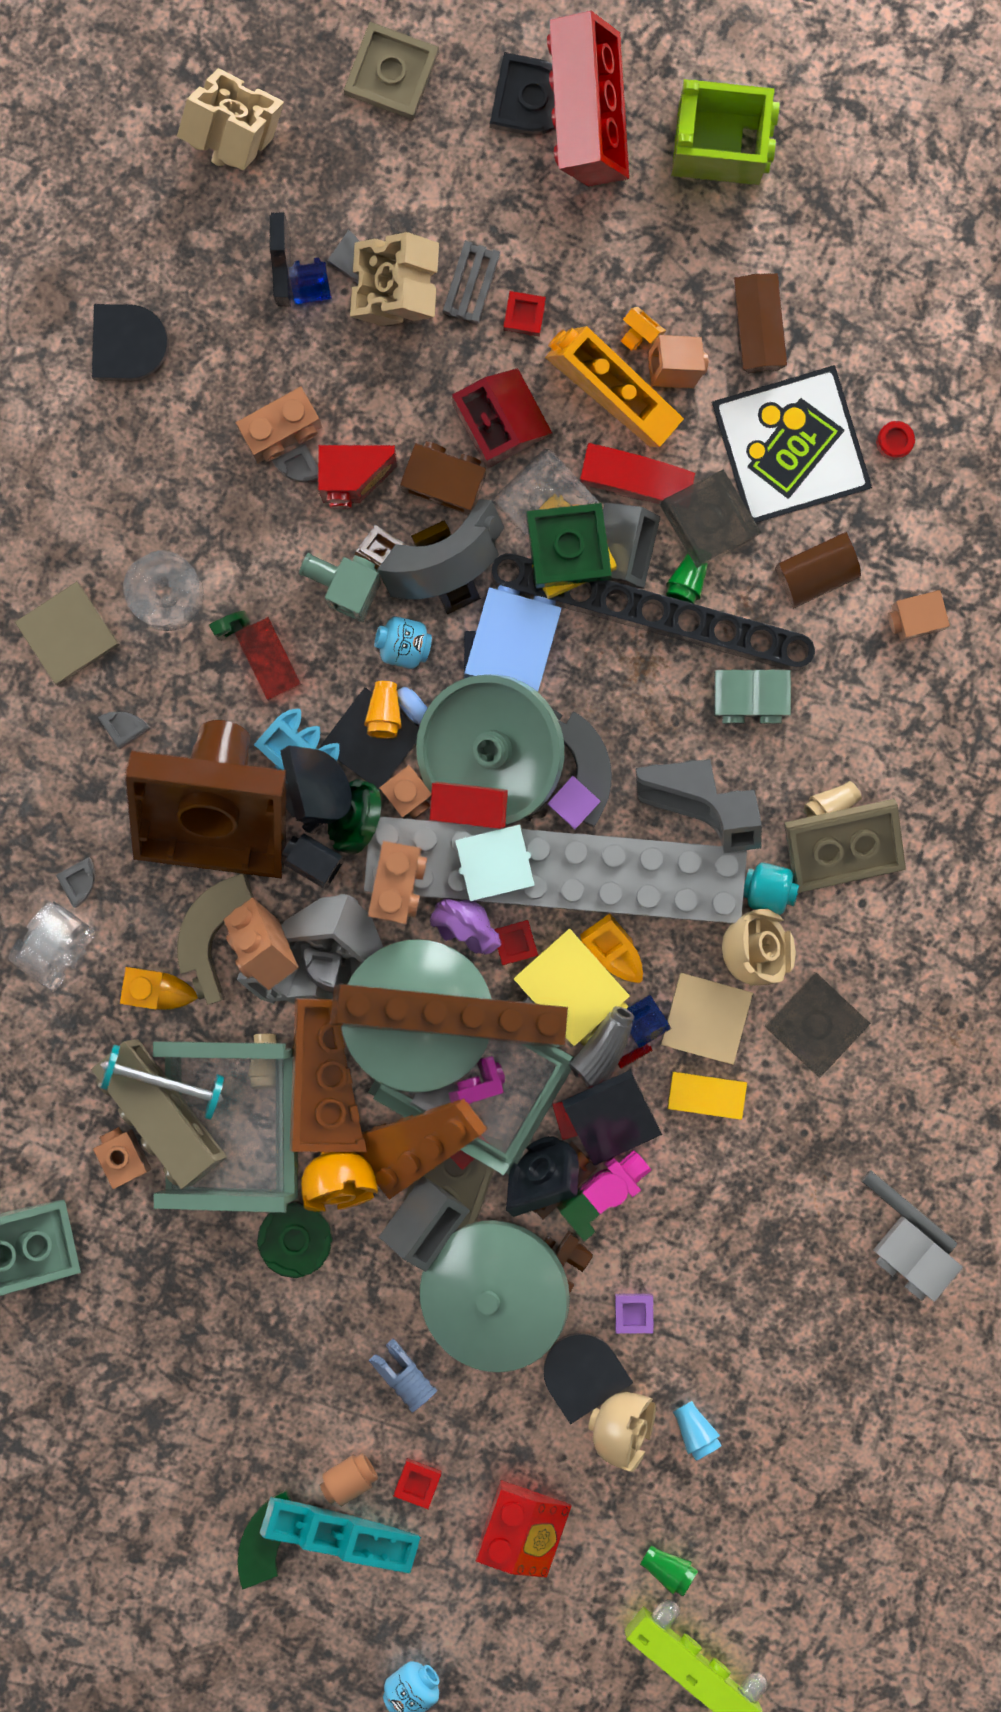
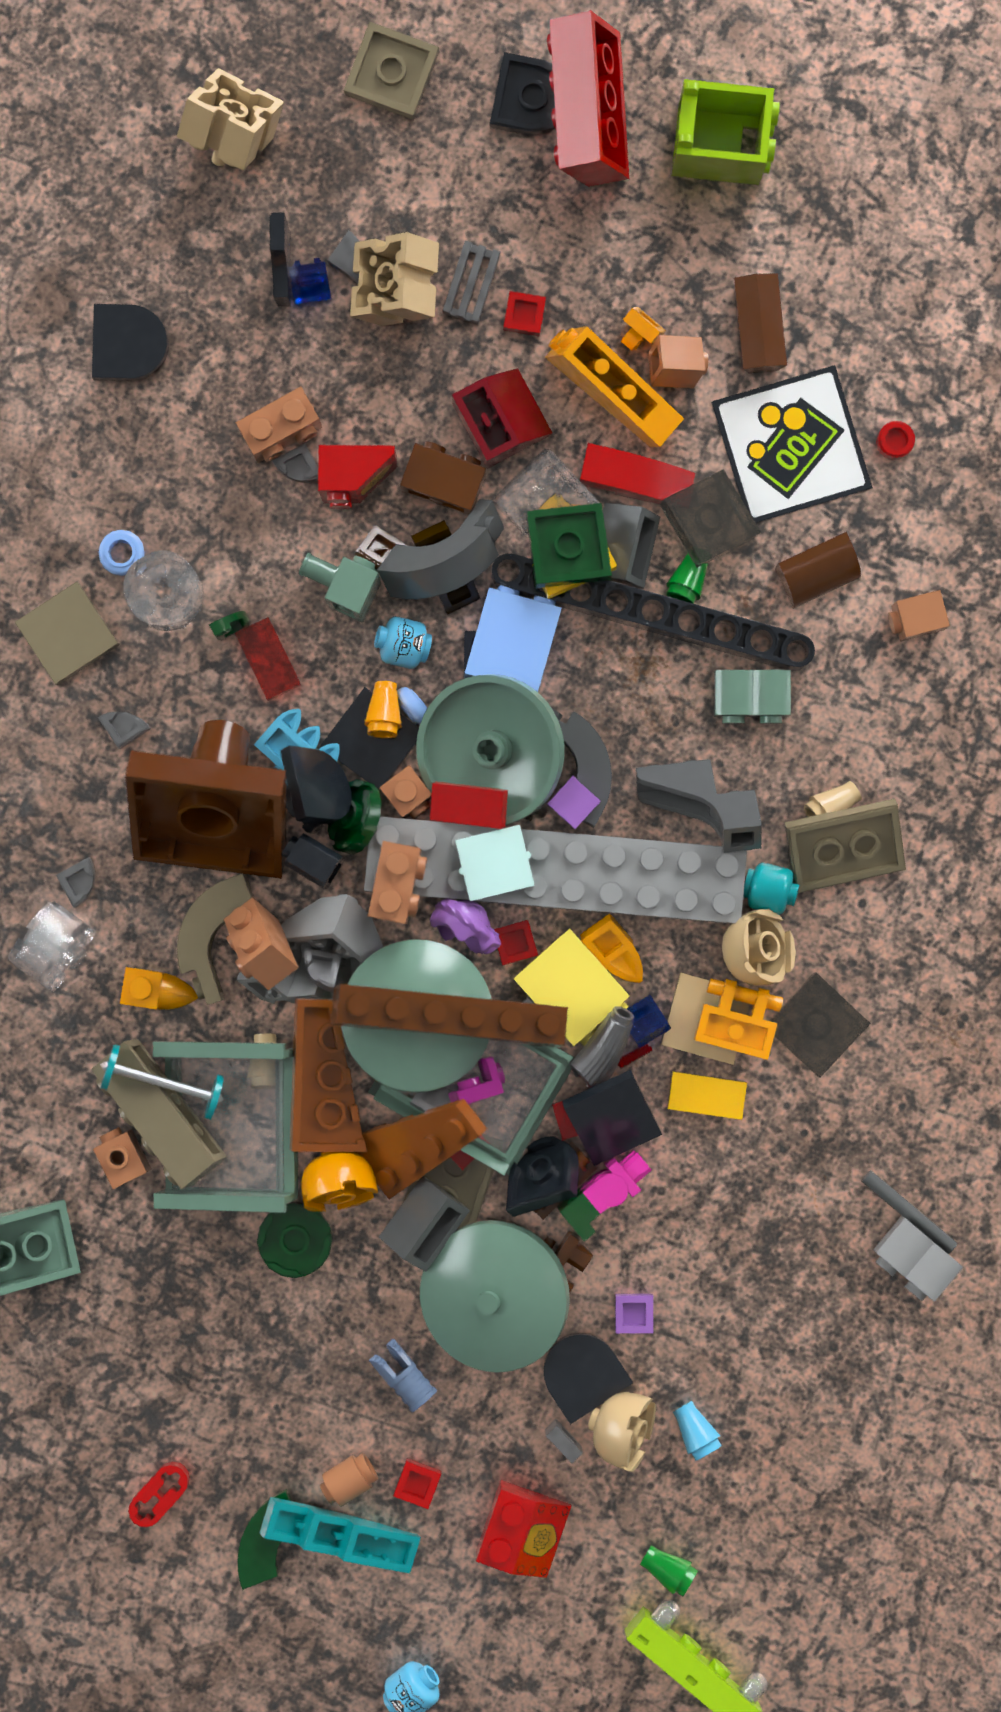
none -> light blue piece [98,530,145,576]
none -> red beam [128,1461,190,1528]
none -> flat silver tile [545,1419,583,1464]
none -> light orange plate [694,978,783,1060]

